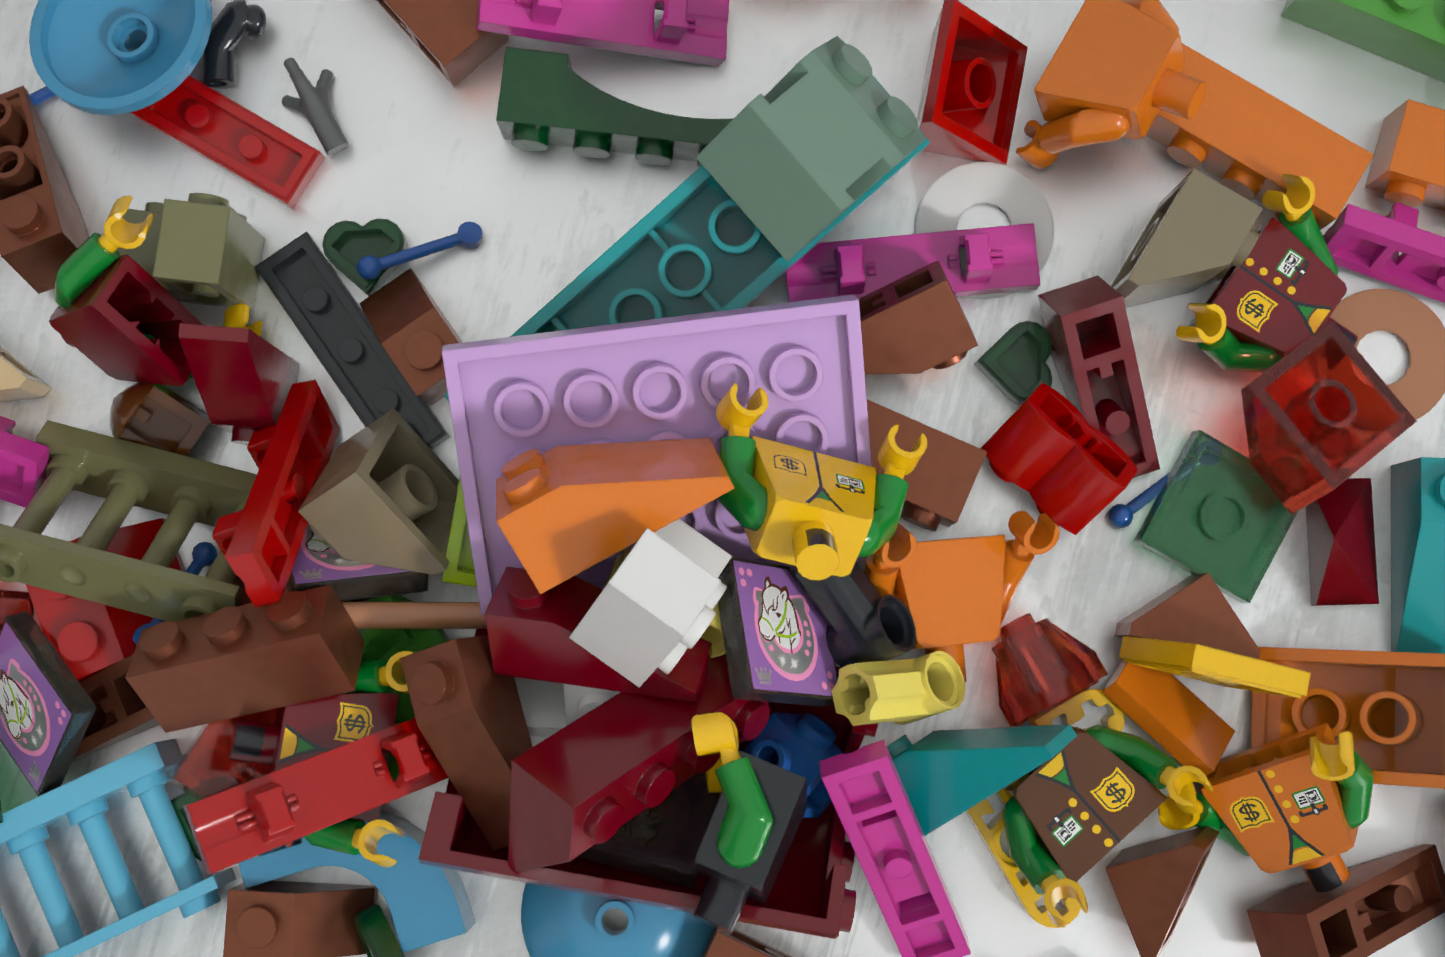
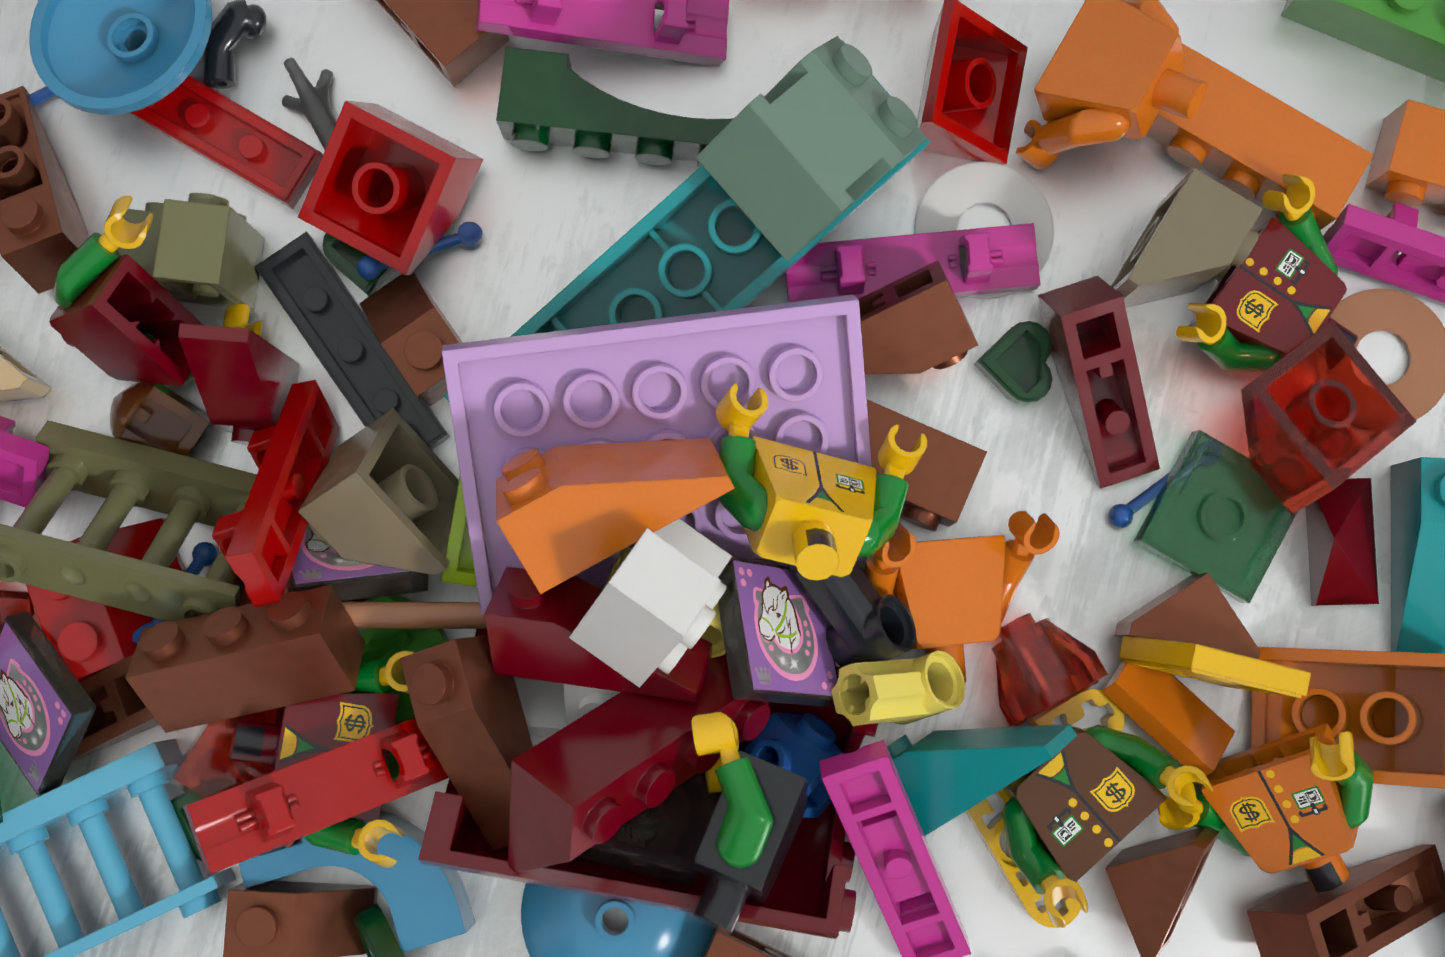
red brick [981,383,1138,535] -> none
none -> red slope [297,101,484,275]

